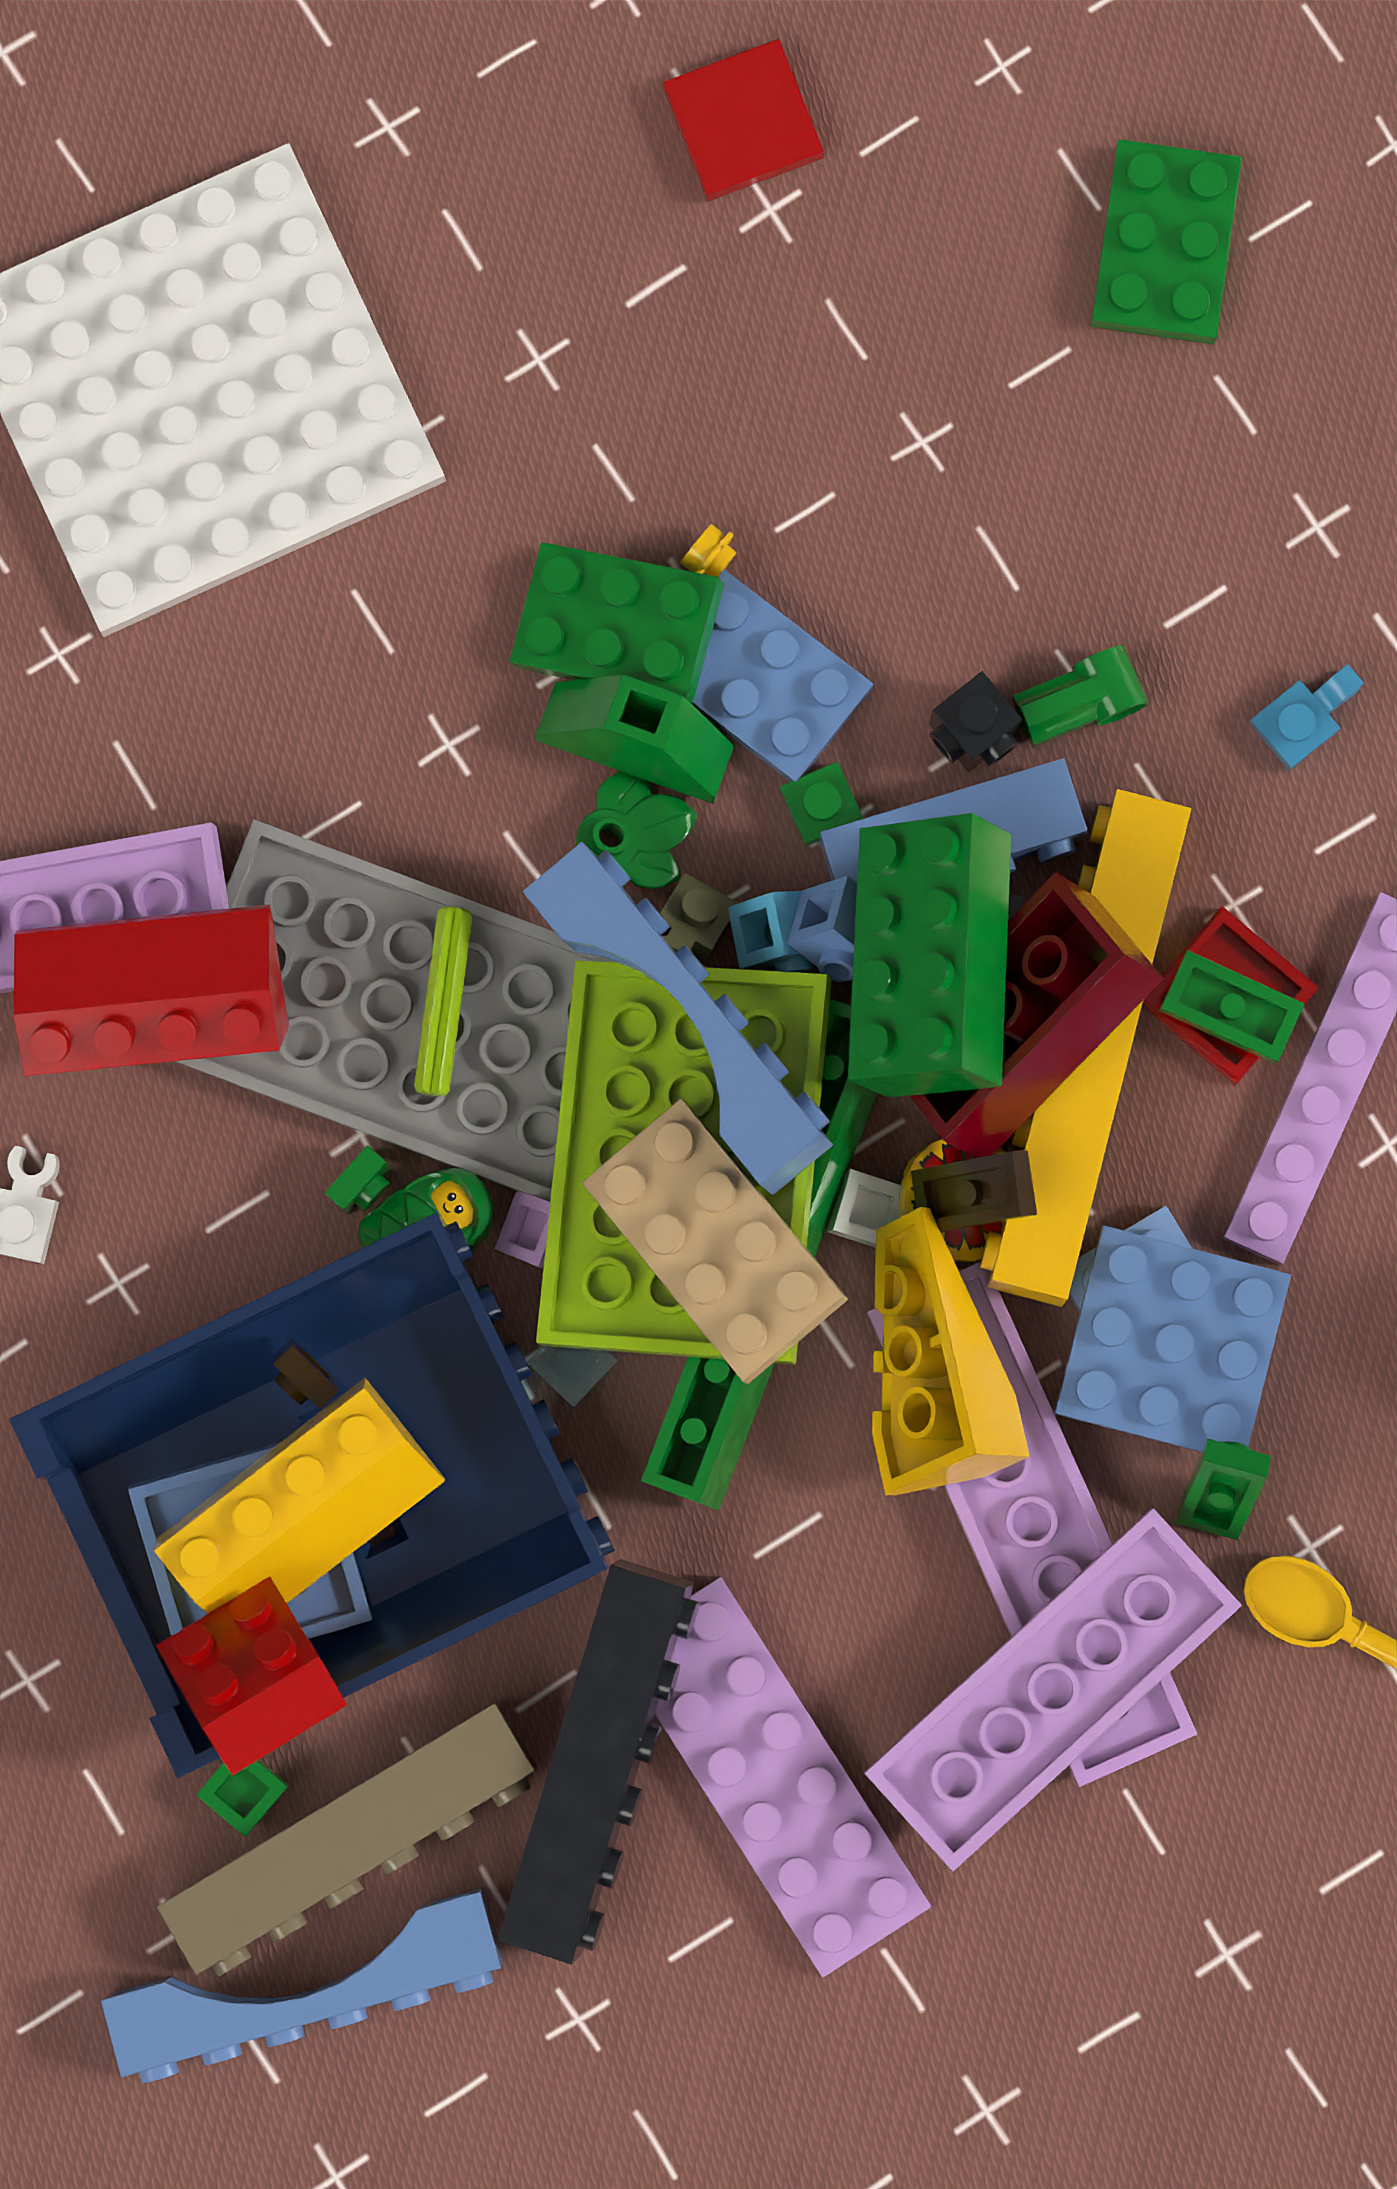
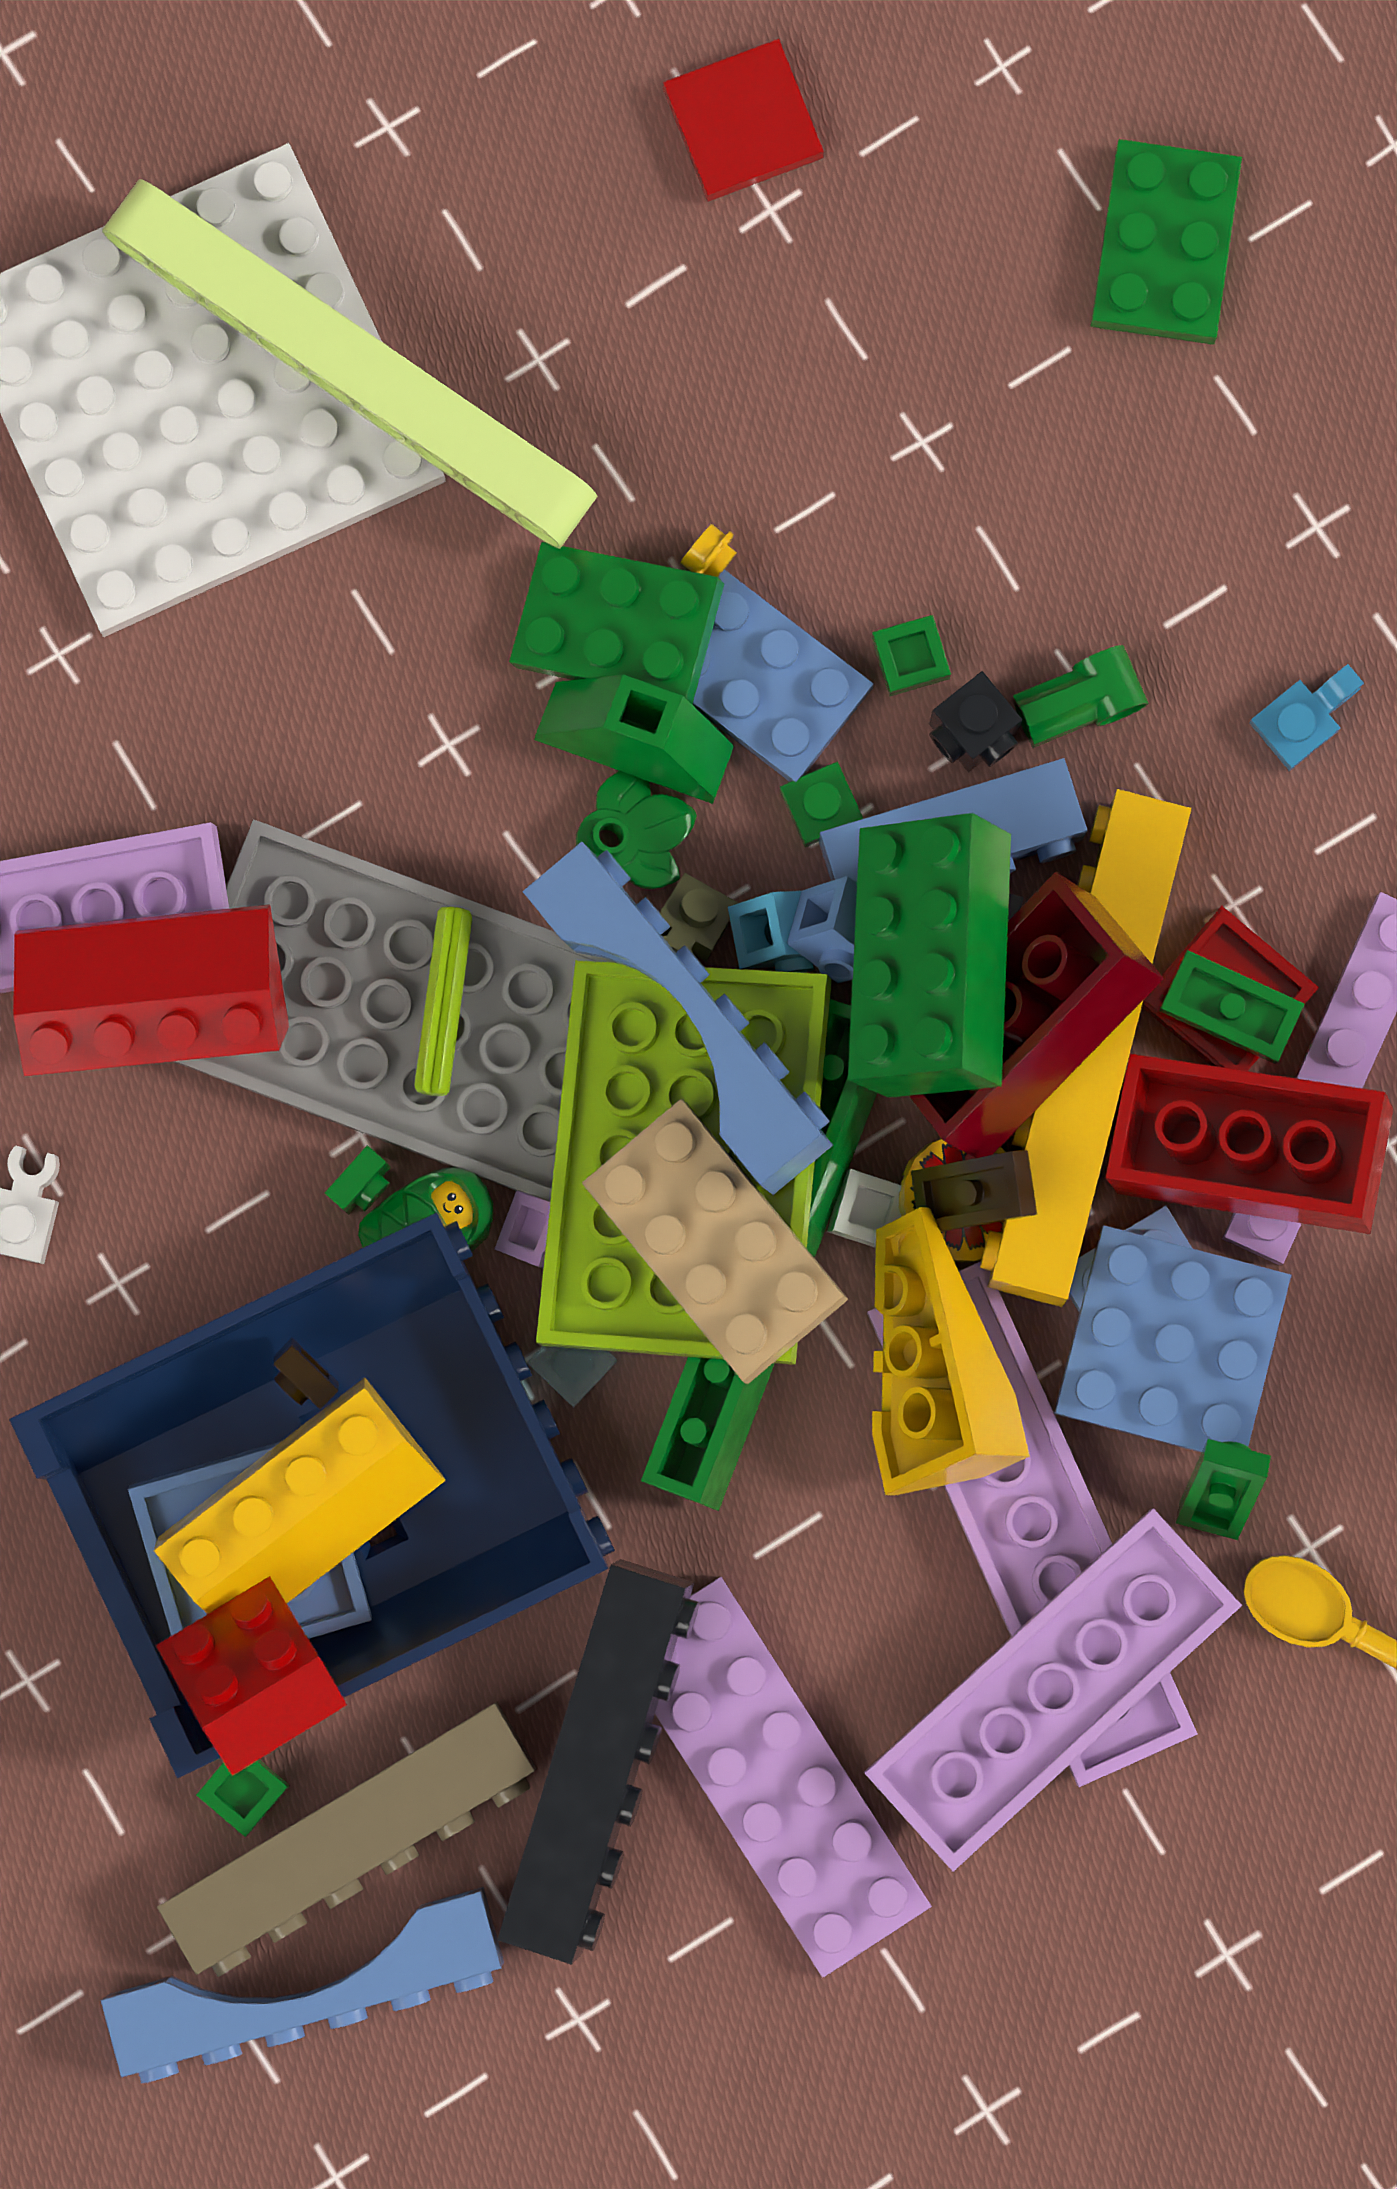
none -> yellowish green beam [102,179,598,549]
none -> green plate [872,615,951,697]
none -> red brick [1105,1054,1394,1234]

